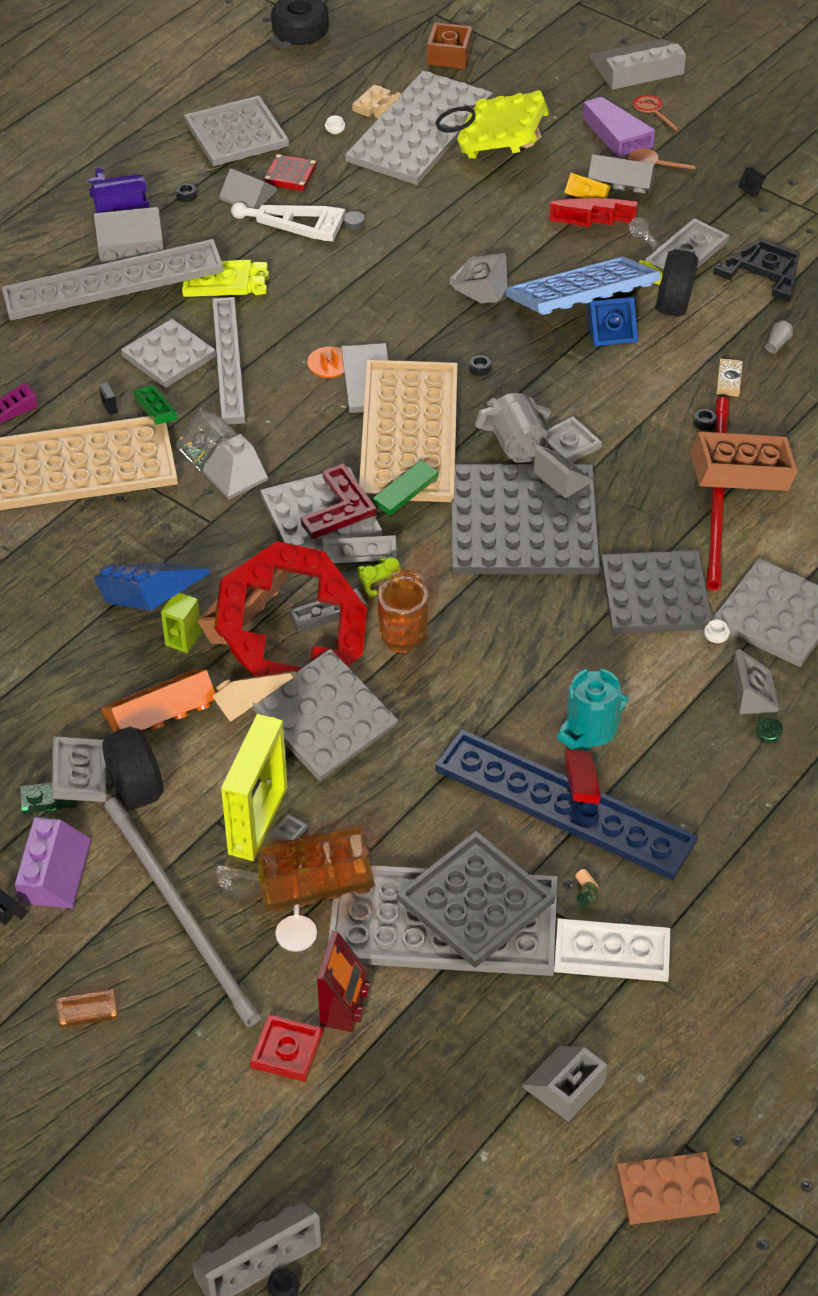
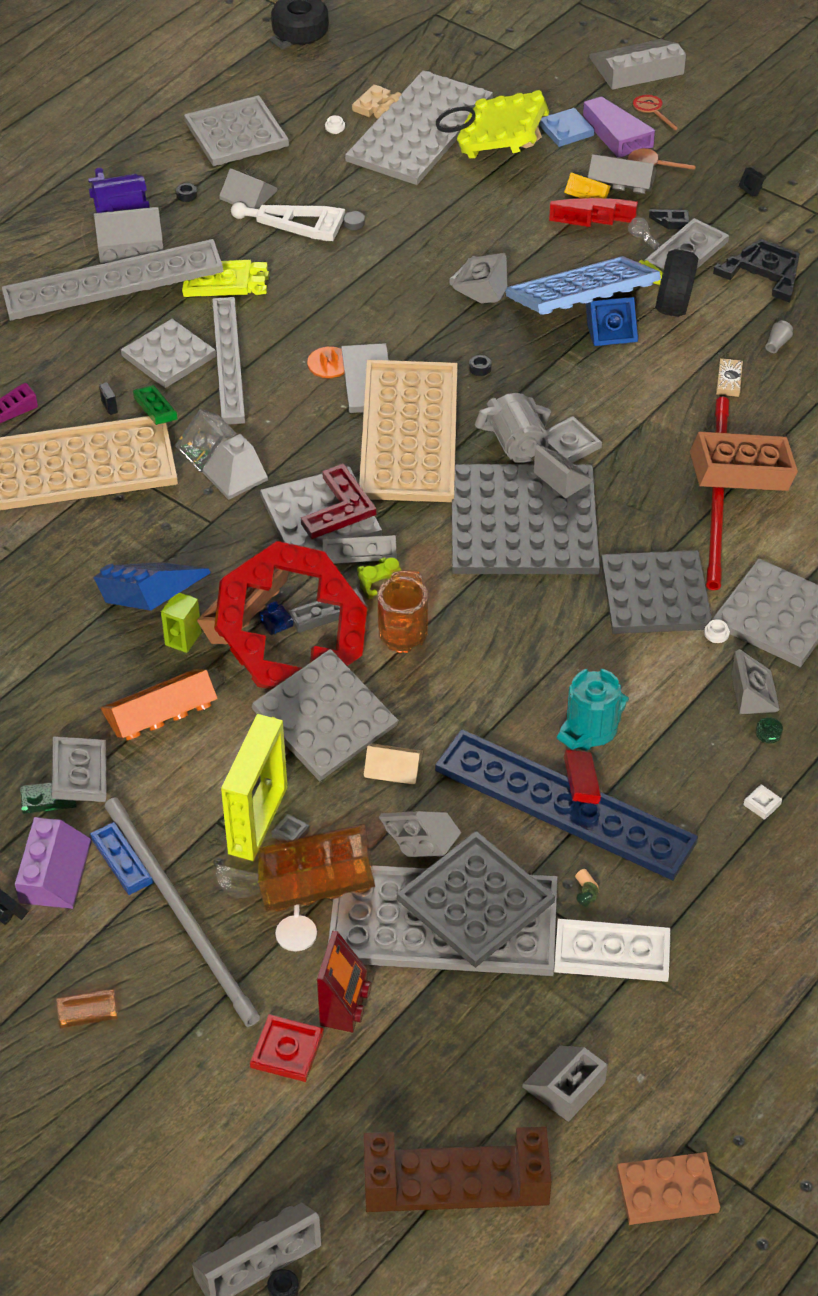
black tyre [102,726,164,809] -> none
tan slope [212,671,297,722] -> none
tile [264,154,316,191] -> none
tile [373,460,439,516] -> none
dark orange brick [427,22,473,69] -> none
black tile [693,409,716,430] -> none
none -> blue tile [90,822,153,895]
none -> clear blue tile [259,601,293,635]
none -> tan panel [364,743,423,784]
none -> reddish brown plate [364,1126,552,1212]
none -> light grey slope [379,811,461,857]
none -> medium blue plate [539,108,594,147]
none -> black tile [649,209,689,229]
none -> white tile [744,784,782,820]

